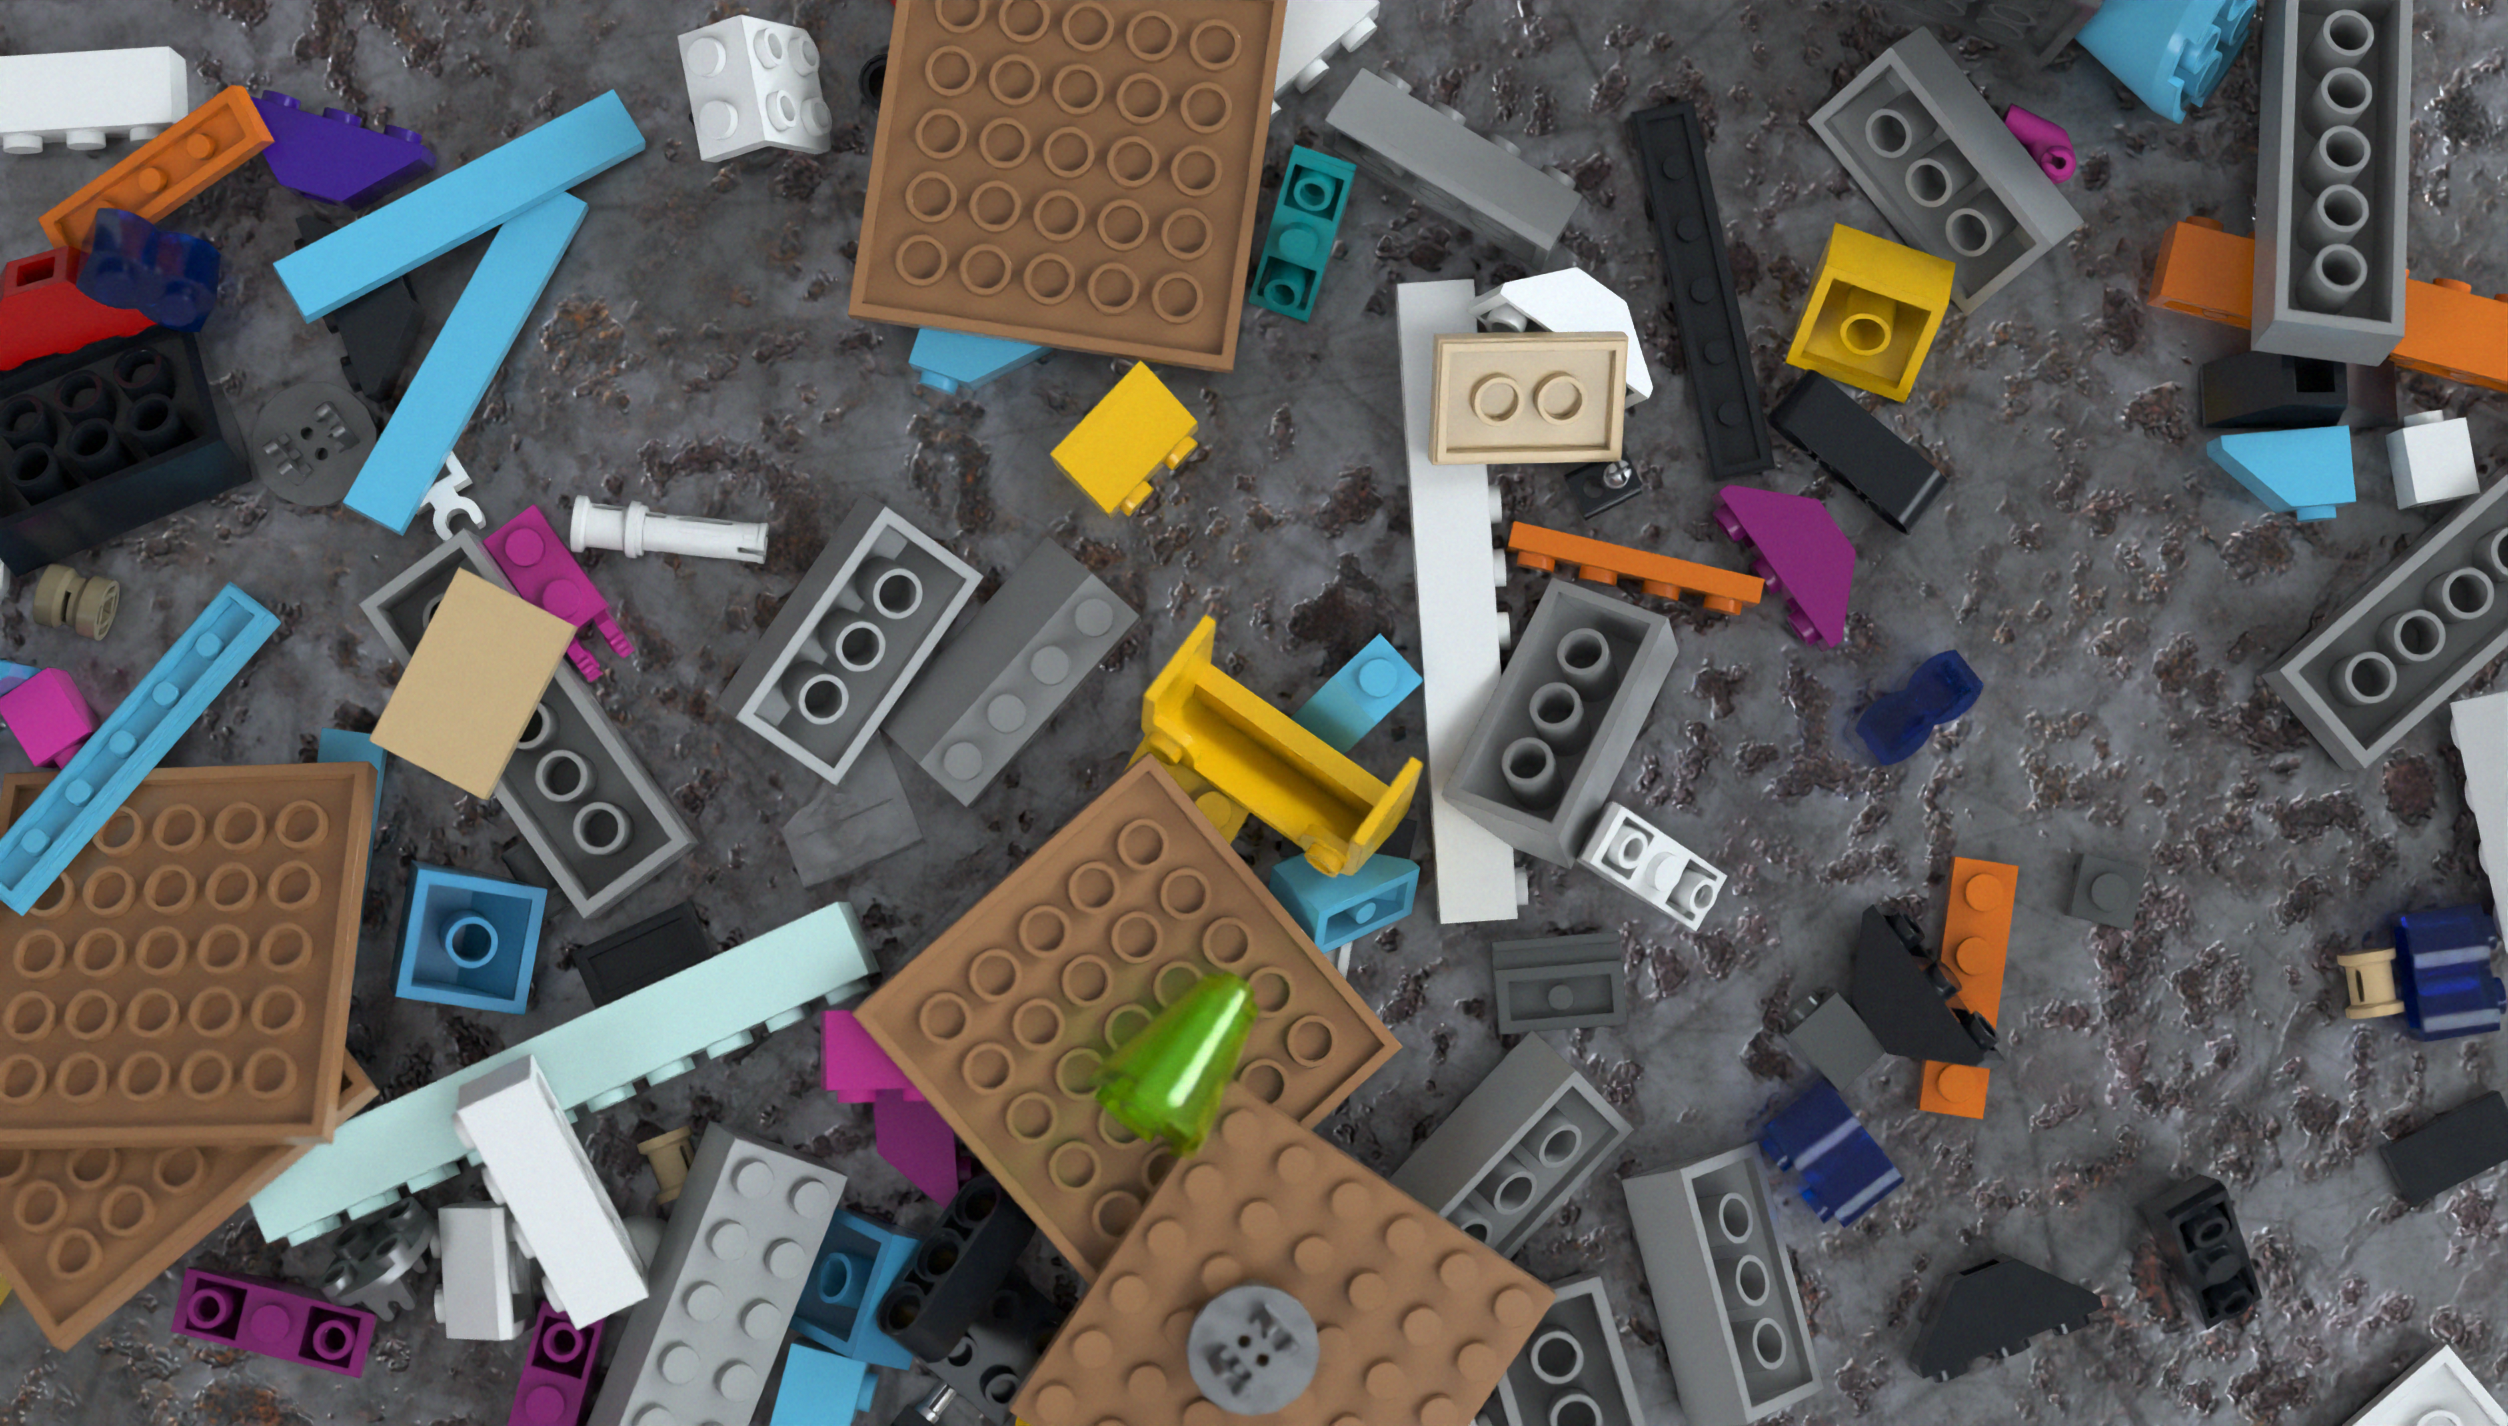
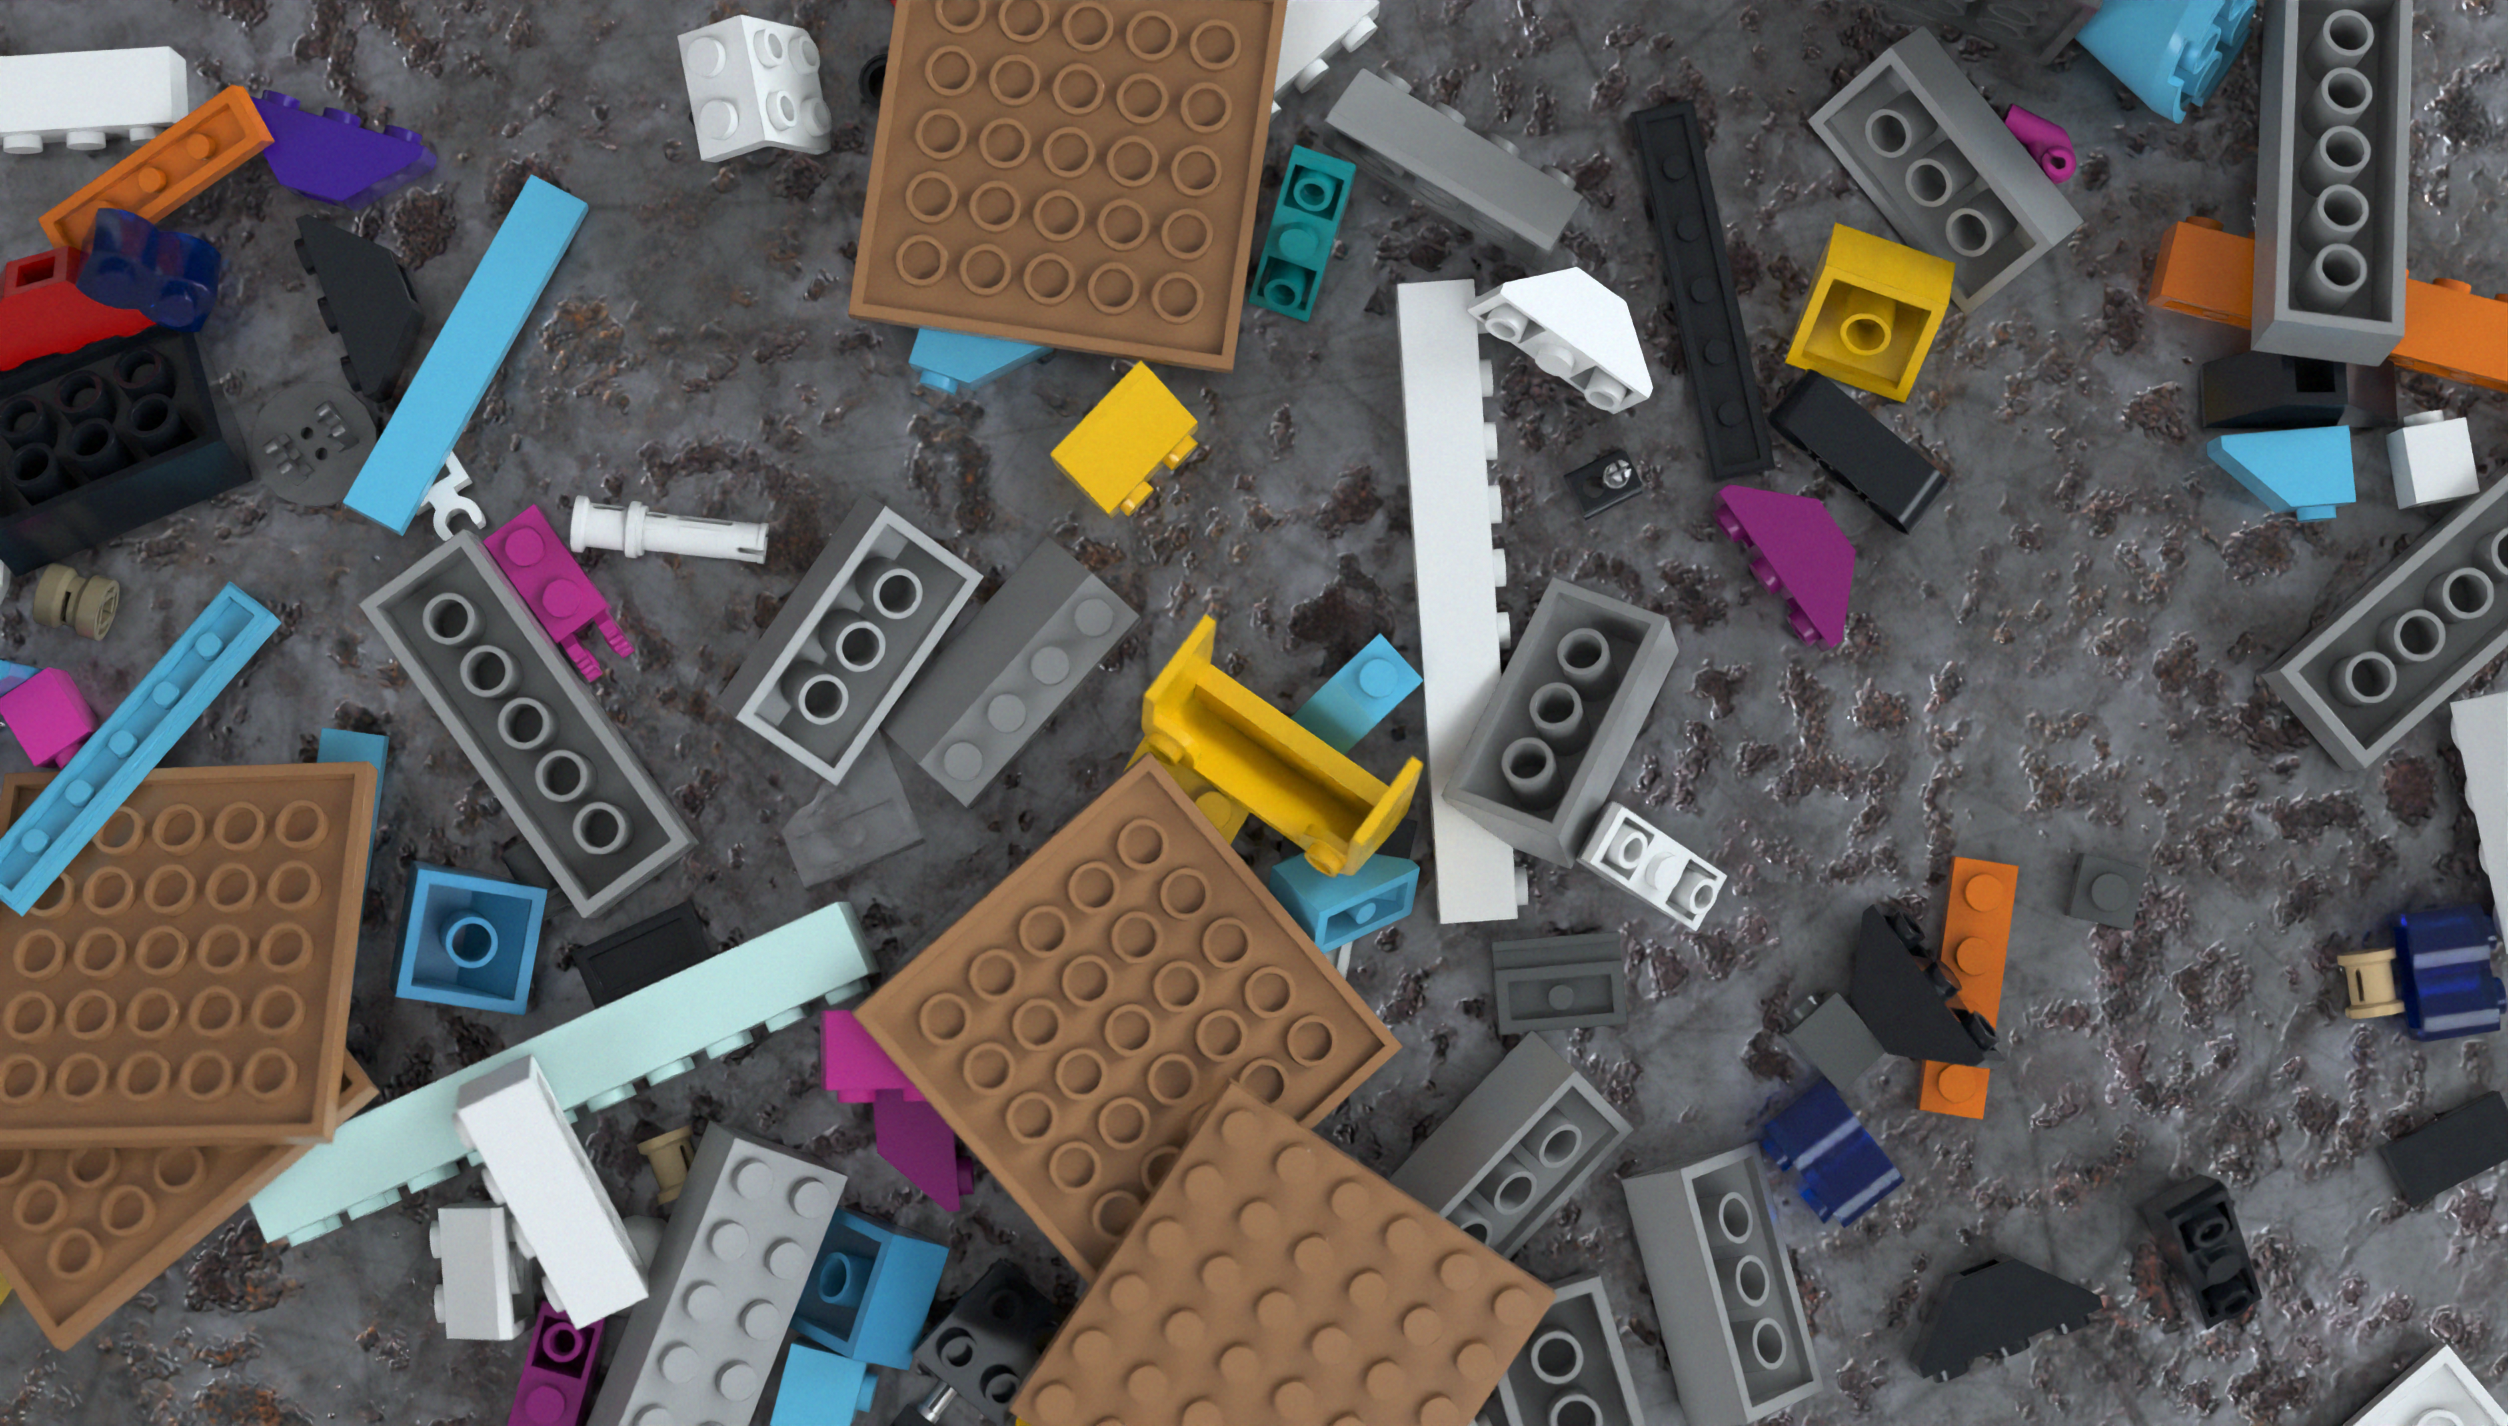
magenta slope [170,1267,378,1378] -> none
medium azure tile [273,89,646,324] -> none
flat silver plate [318,1197,435,1321] -> none
tan tile [368,567,578,800] -> none
black beam [876,1174,1037,1364] -> none
clear neon green cone [1087,971,1259,1160] -> none
flat silver plate [1185,1279,1320,1416] -> none
tan tile [1428,331,1629,465] -> none
orange plate [1504,521,1765,616] -> none
clear blue brick [1844,649,1984,768] -> none

